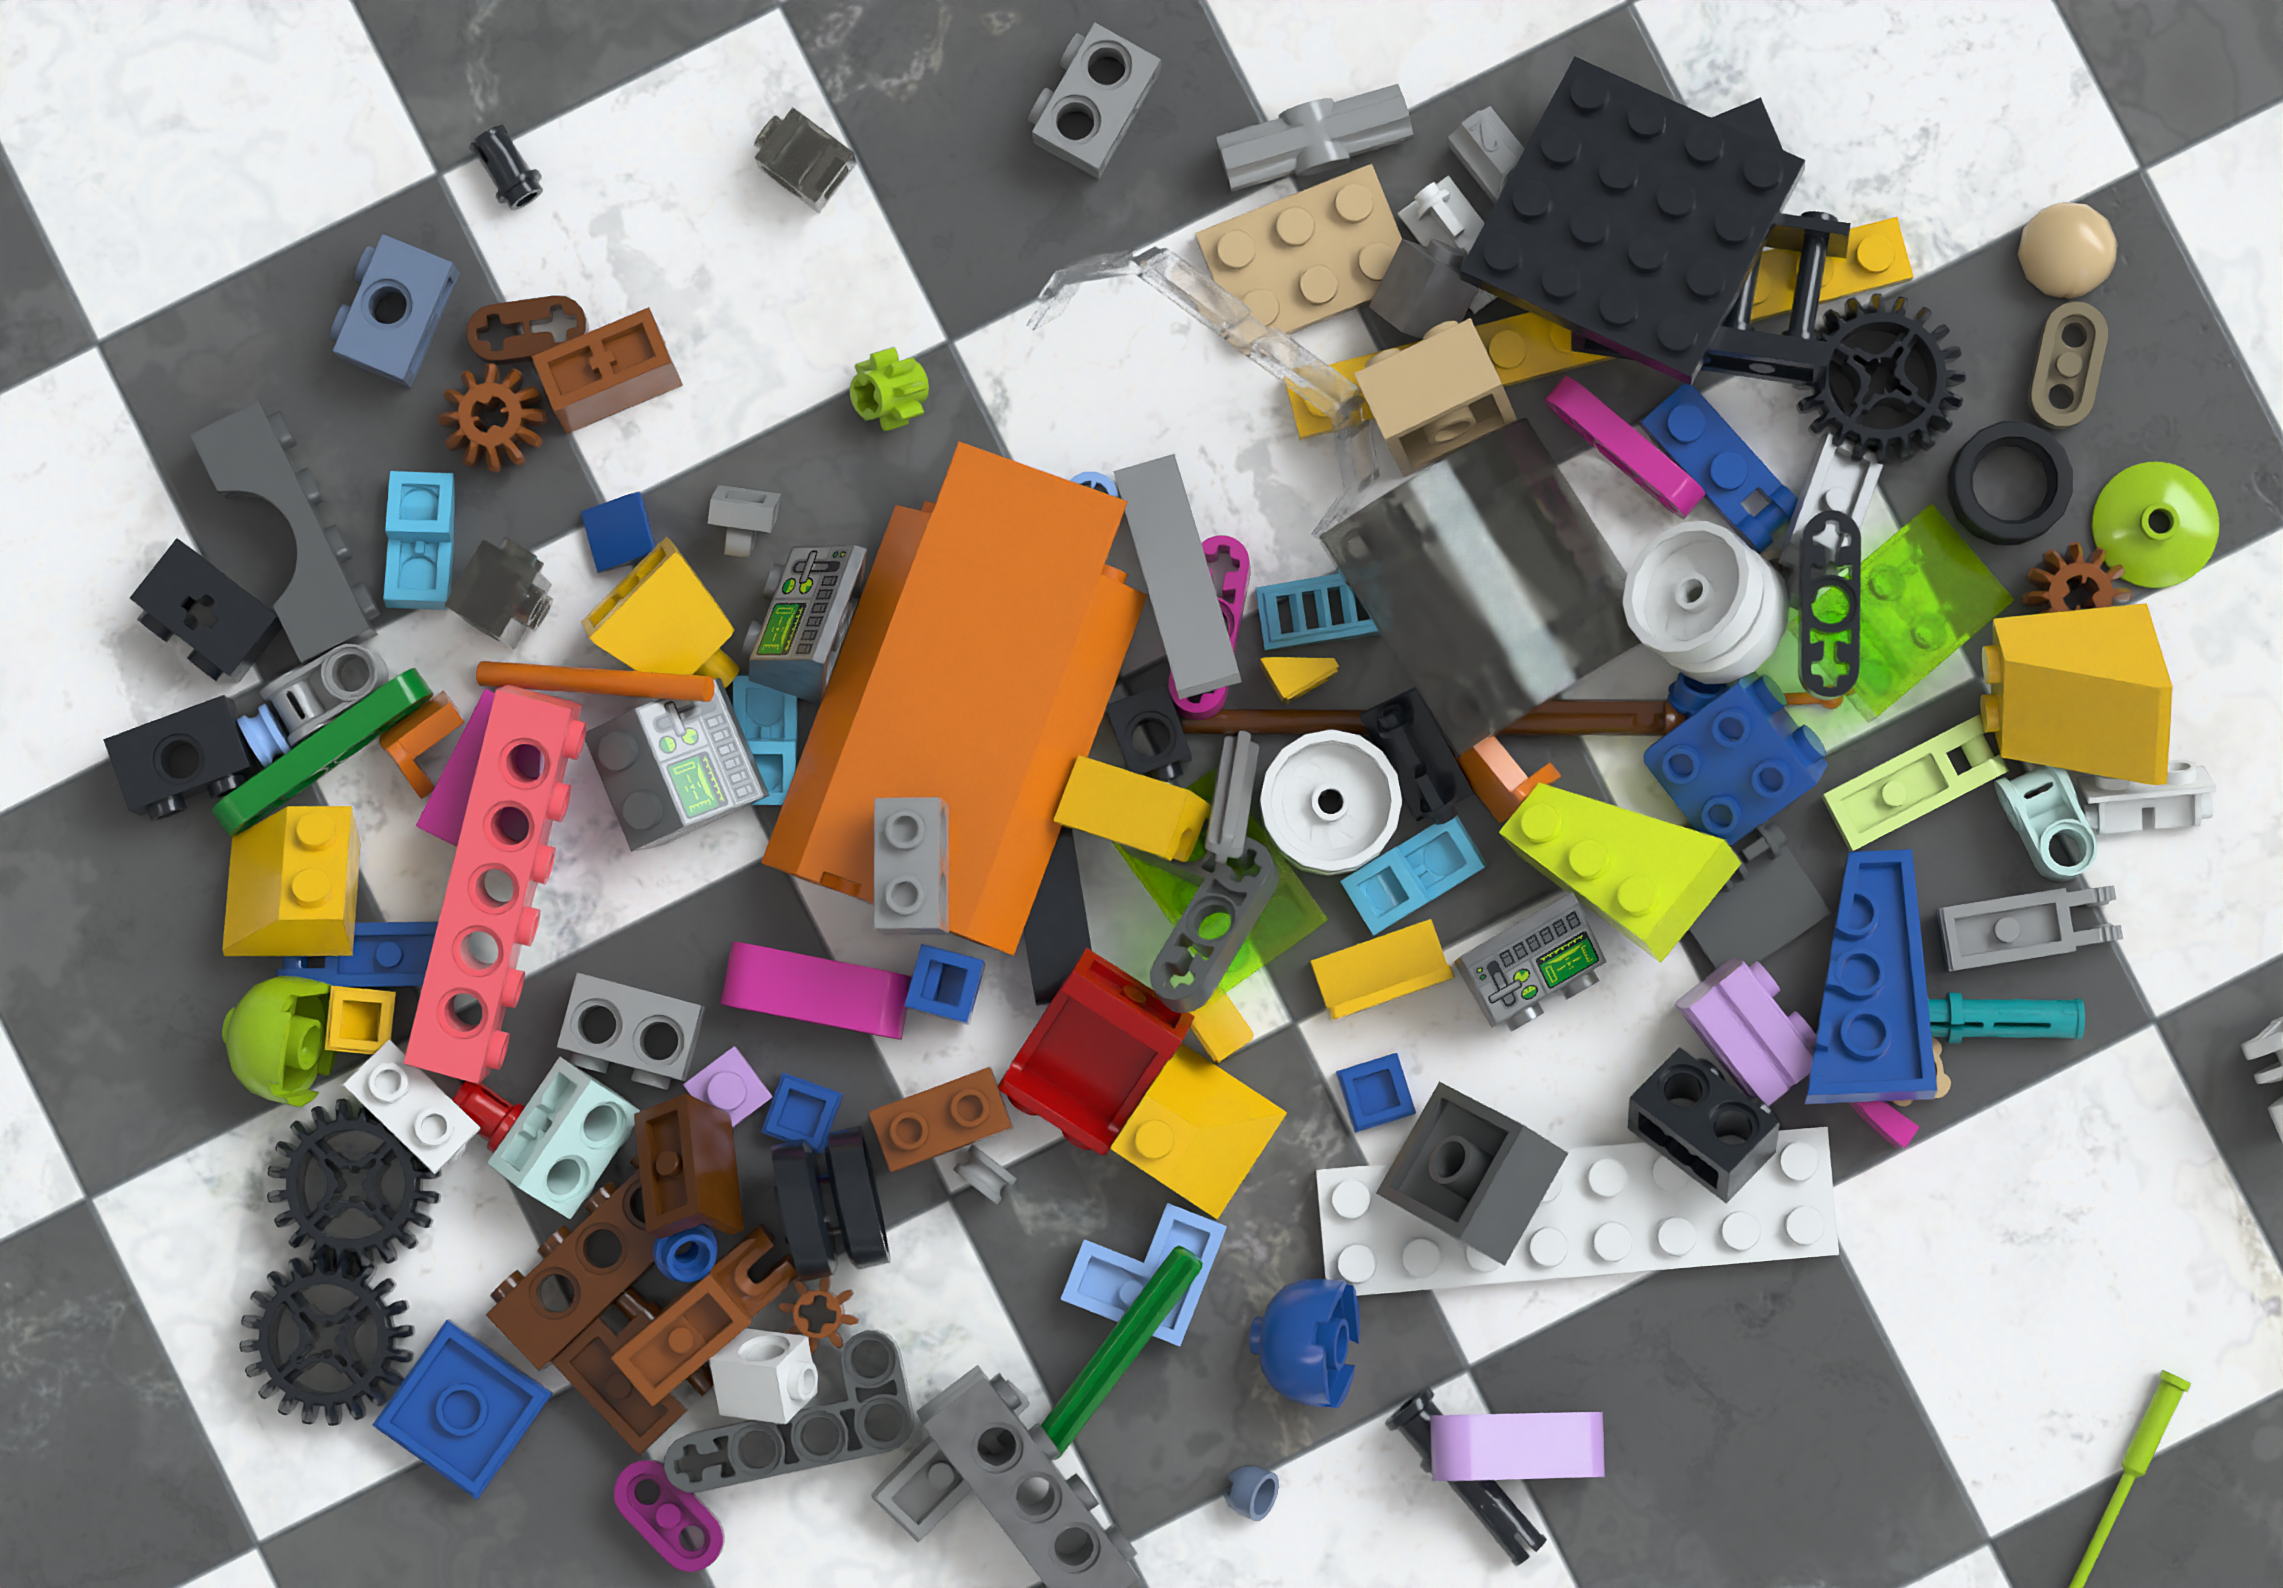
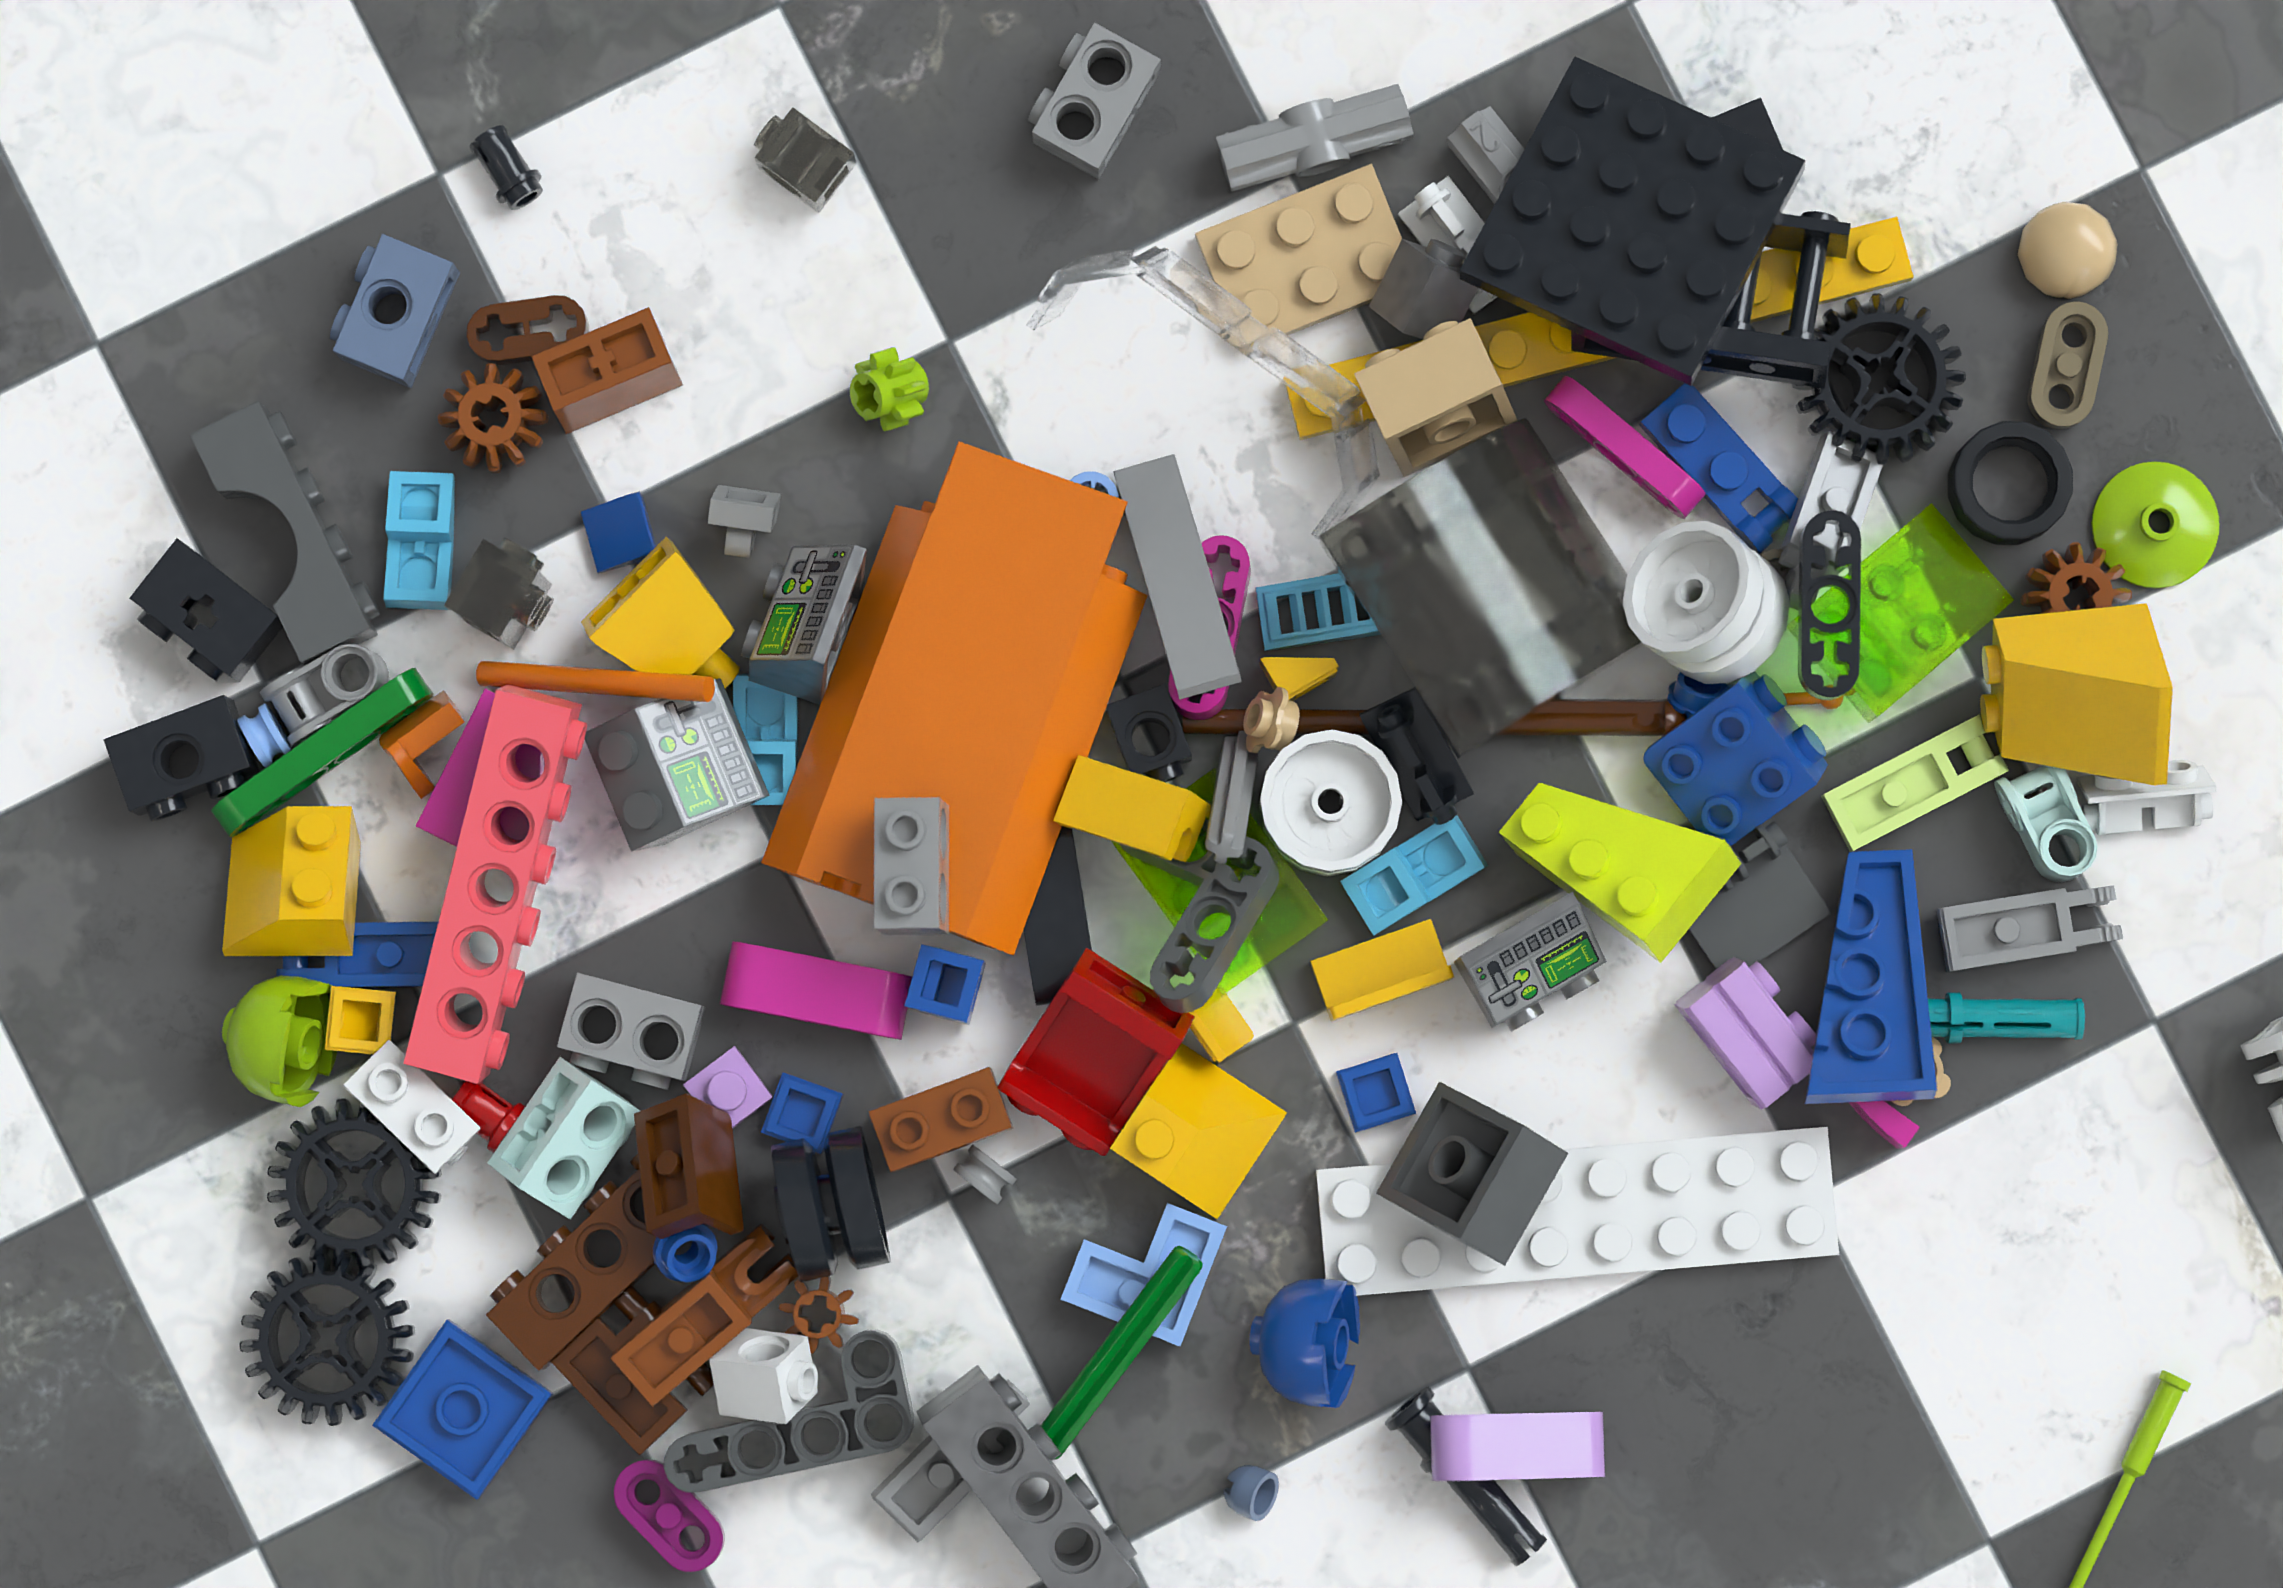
orange tile [1455,729,1562,823] -> none
black brick [1627,1047,1779,1204] -> none
none -> tan plate [1243,687,1300,754]

